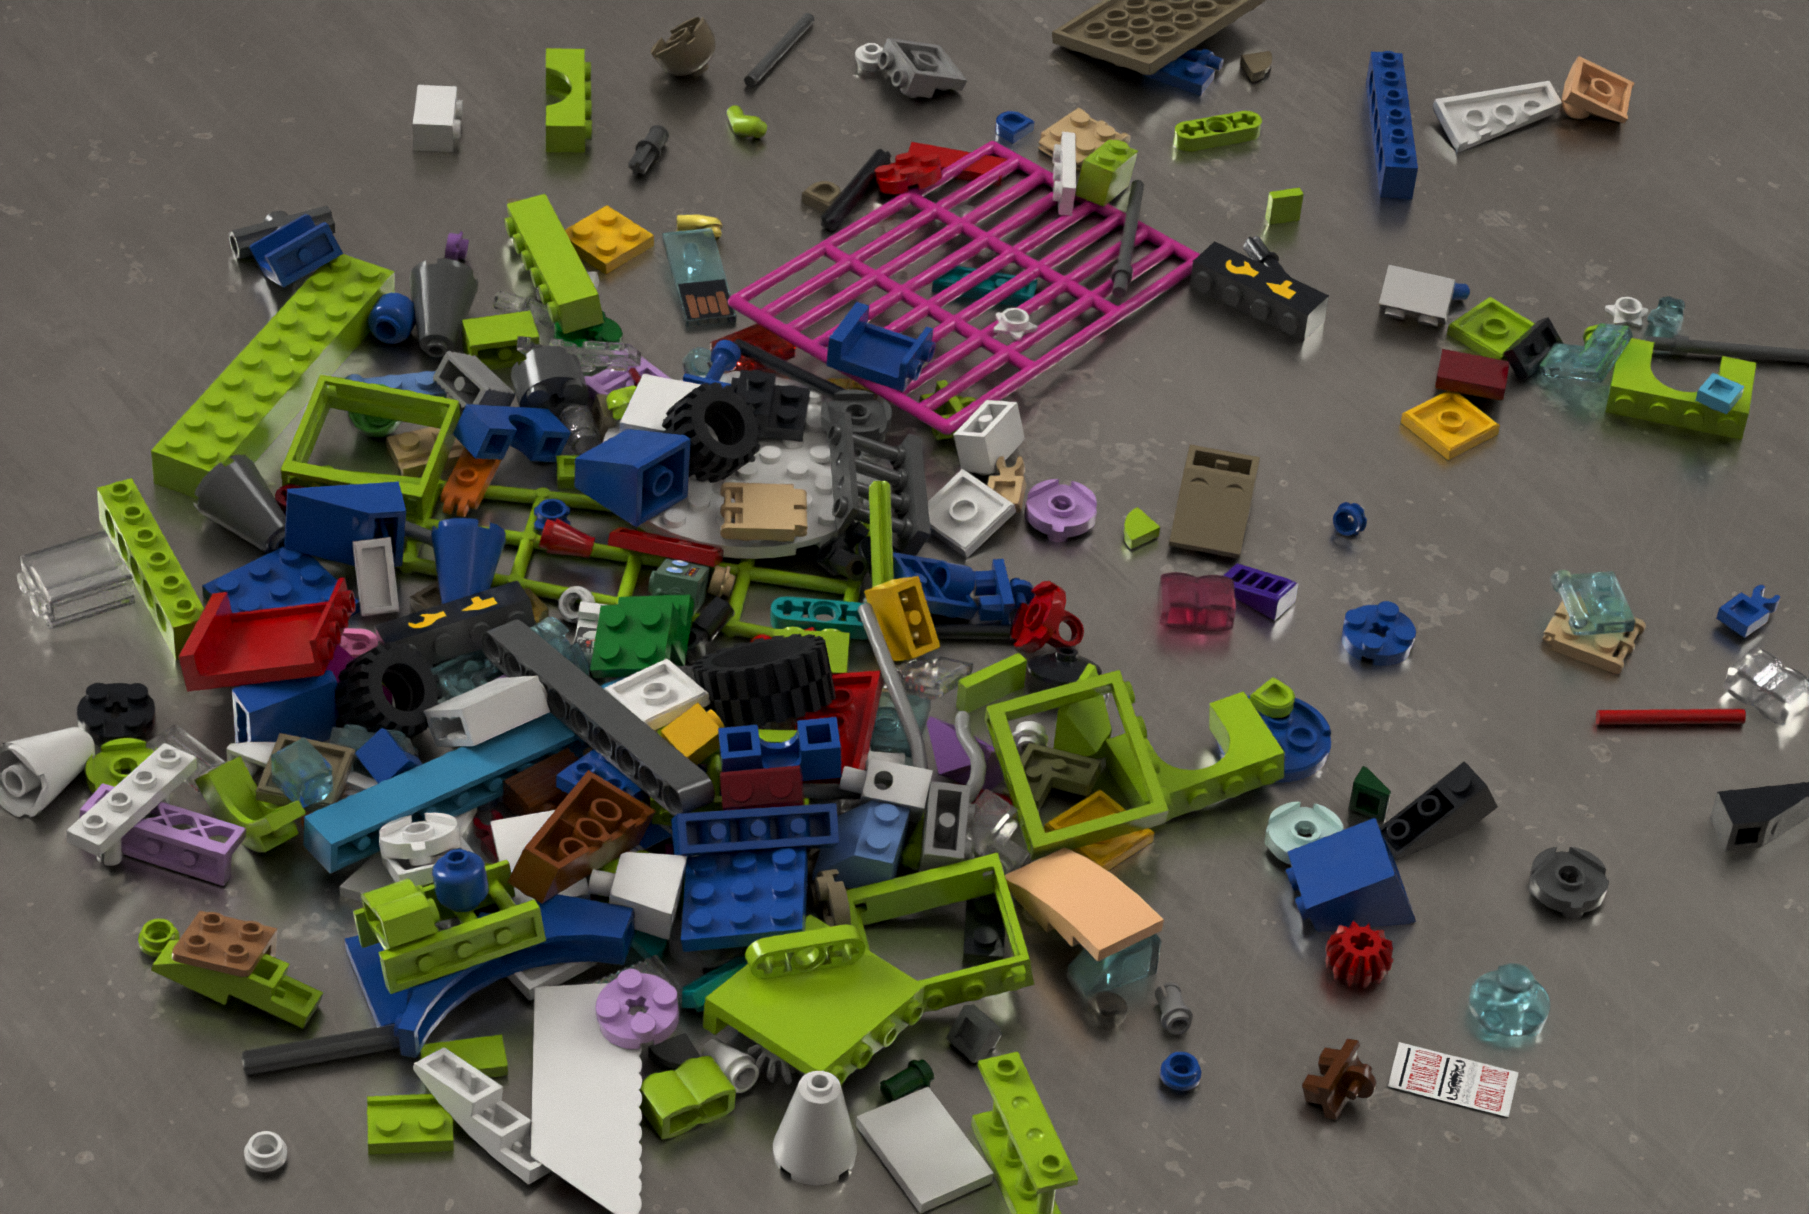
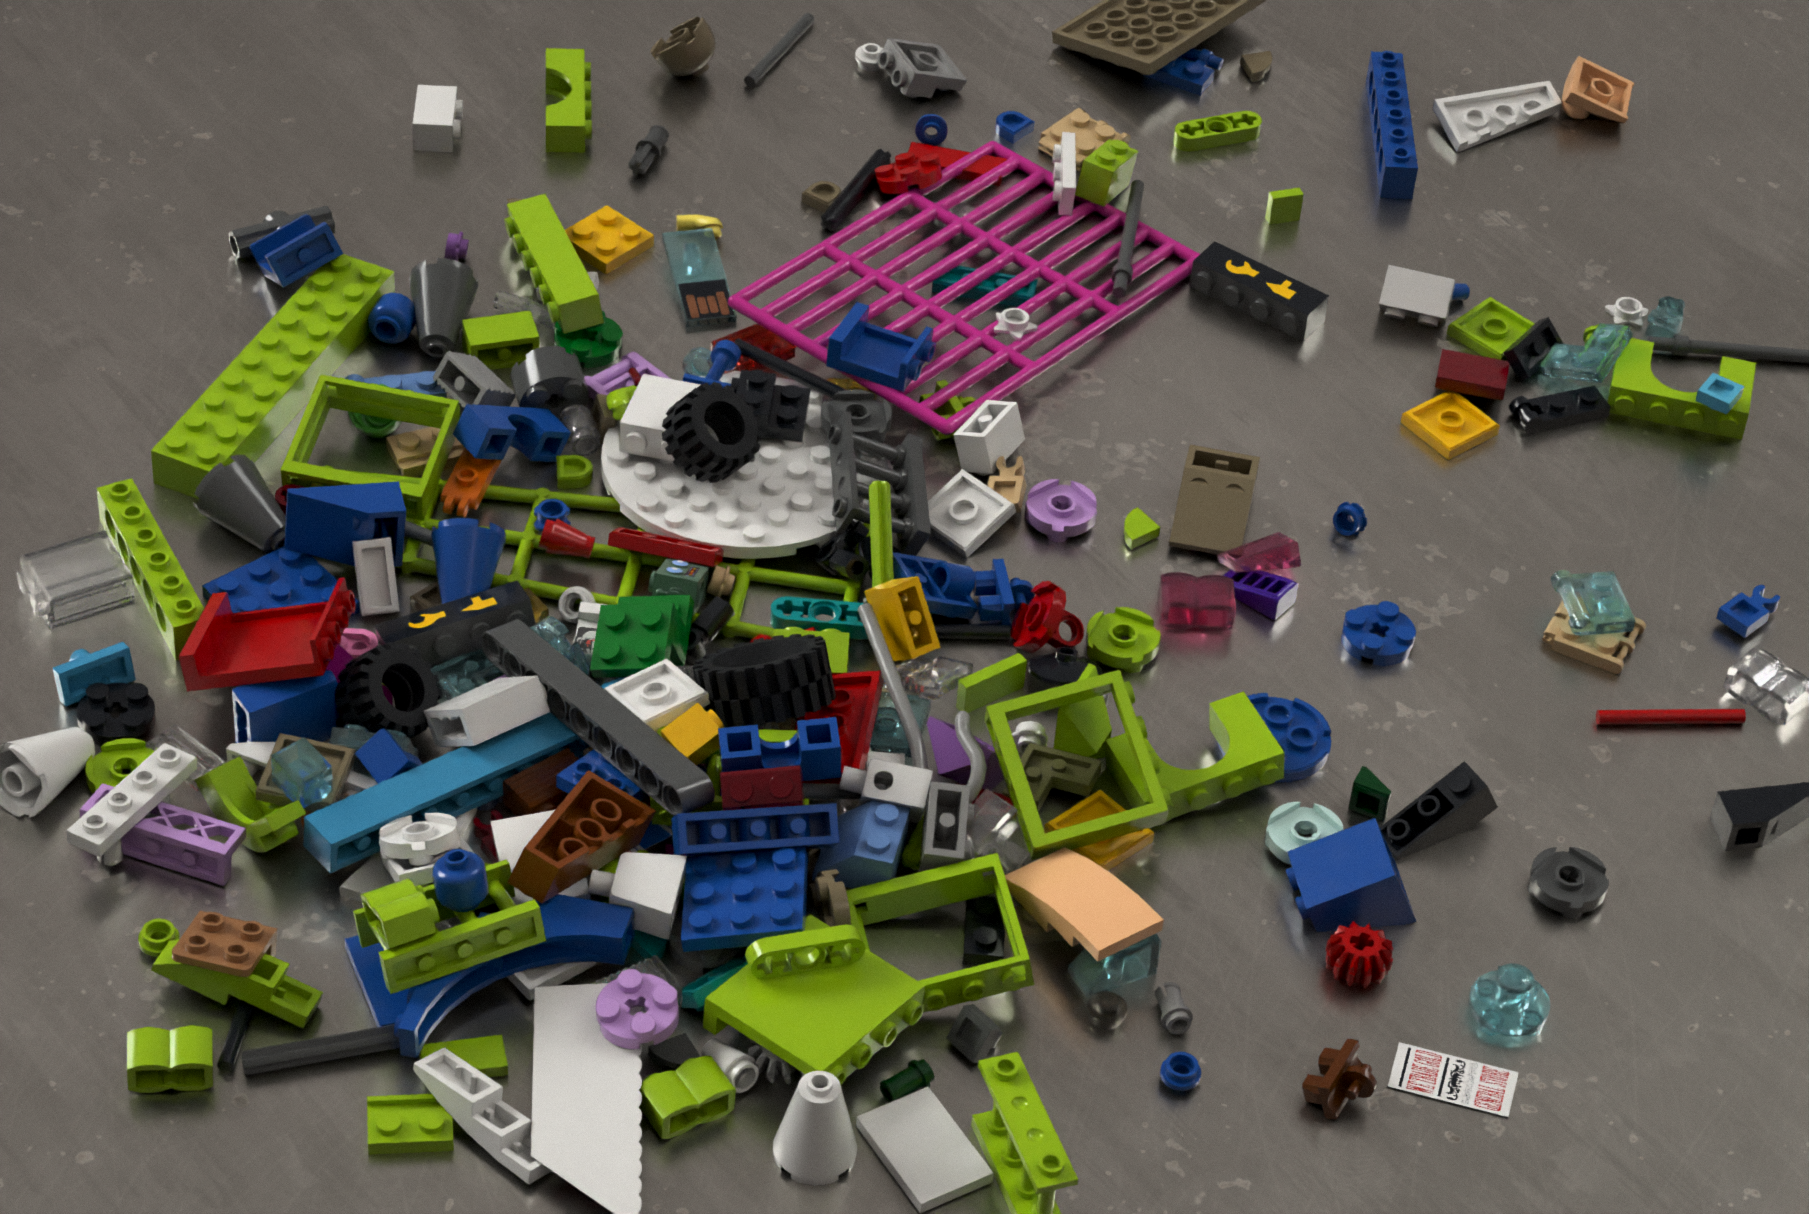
white plate [244,1131,287,1172] -> none
clear wing [517,336,641,372] -> none
blue slope [574,429,690,527] -> none
tan plate [720,482,808,542] -> none
lime arm [727,105,767,138] -> none
black axle [1243,236,1290,277] -> none
lime tile [1249,677,1295,718] -> none
none -> dark azure tile [53,642,136,706]
none -> lime brick [127,1025,213,1093]
none -> black bar [217,999,255,1072]
none -> blue plate [915,114,948,146]
none -> lime plate [1085,607,1161,673]
none -> clear pink slope [1217,532,1301,572]
none -> black plate [1509,385,1611,434]

